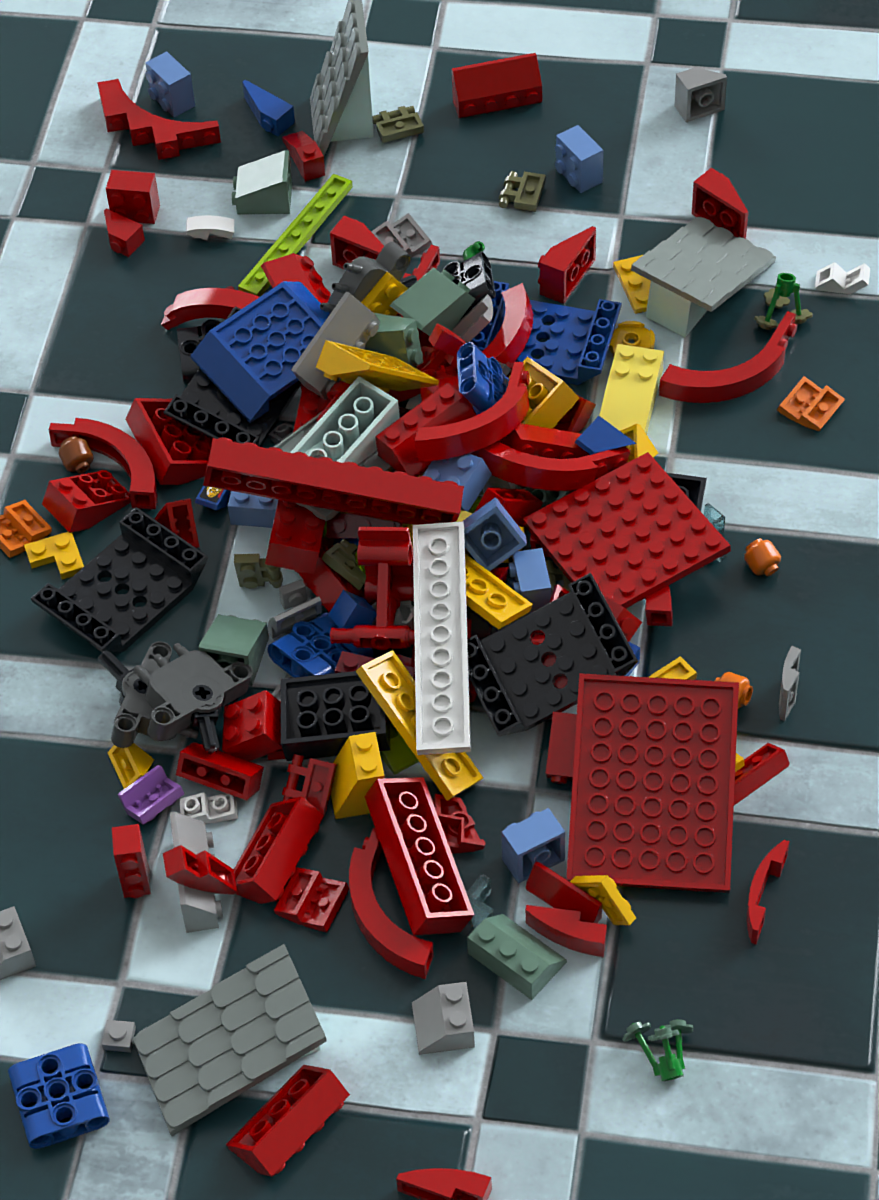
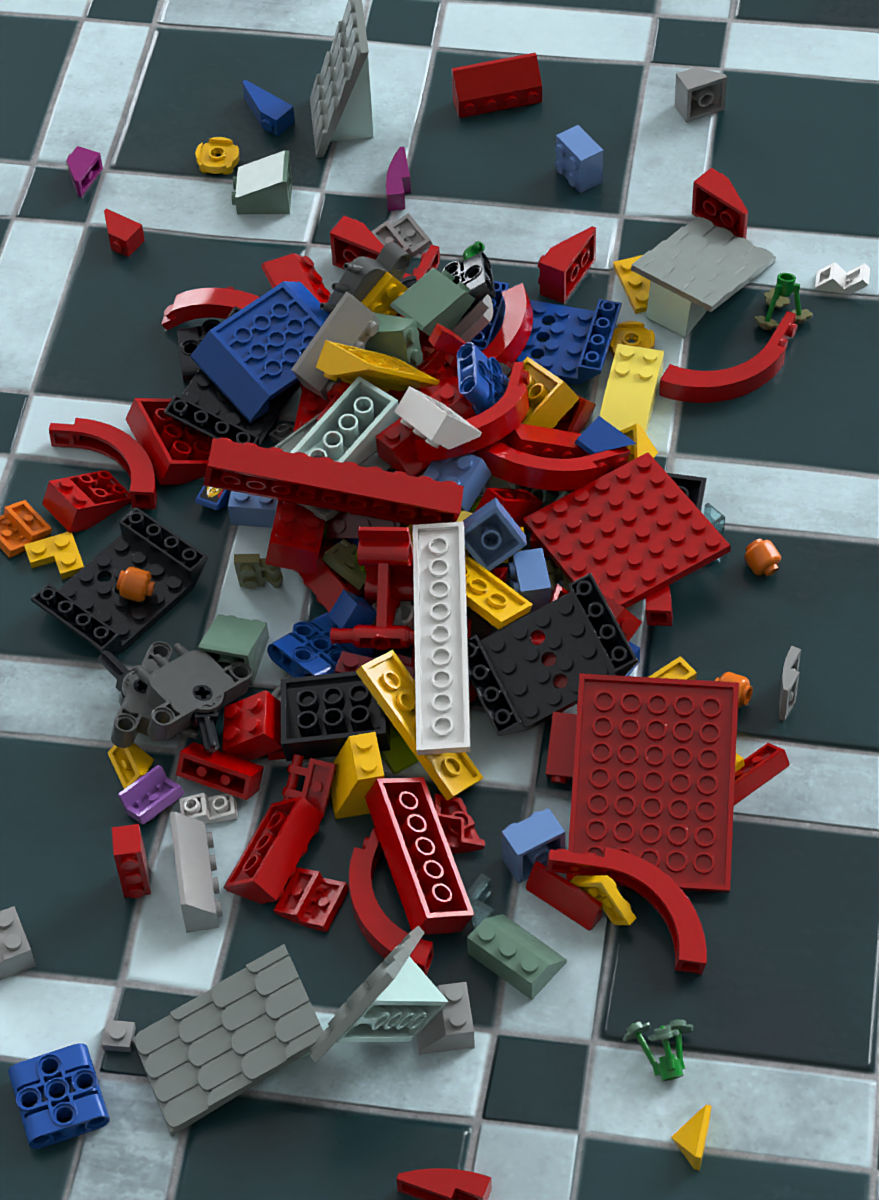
dark orange head [58,436,94,473] -> none
red arch [97,79,221,160] -> none
red brick [106,170,160,224] -> none
medium blue brick [145,51,195,117] -> none
red slope [154,499,200,548] -> none
red slope [163,845,238,895] -> none
white slope [186,215,234,240] -> none
red slope [226,1065,350,1177] -> none
lime plate [238,173,353,297] -> none
light grey slope [268,596,322,639] -> none
light grey plate [279,579,307,610] -> none
red slope [282,131,325,181] -> none
olive plate [372,106,424,143] -> none
olive plate [499,171,546,212] -> none
red slope [525,905,607,958] -> none
red slope [747,840,790,944] -> none
orange slope [777,376,845,431] -> none
none -> magenta slope [66,146,103,197]
none -> orange head [116,566,155,602]
none -> yellow plate [195,137,240,175]
none -> light aqua piece [309,926,448,1063]
none -> magenta slope [386,146,411,211]
none -> white slope [394,386,482,450]
none -> red arch [546,847,707,974]
none -> yellow slope [671,1104,712,1171]

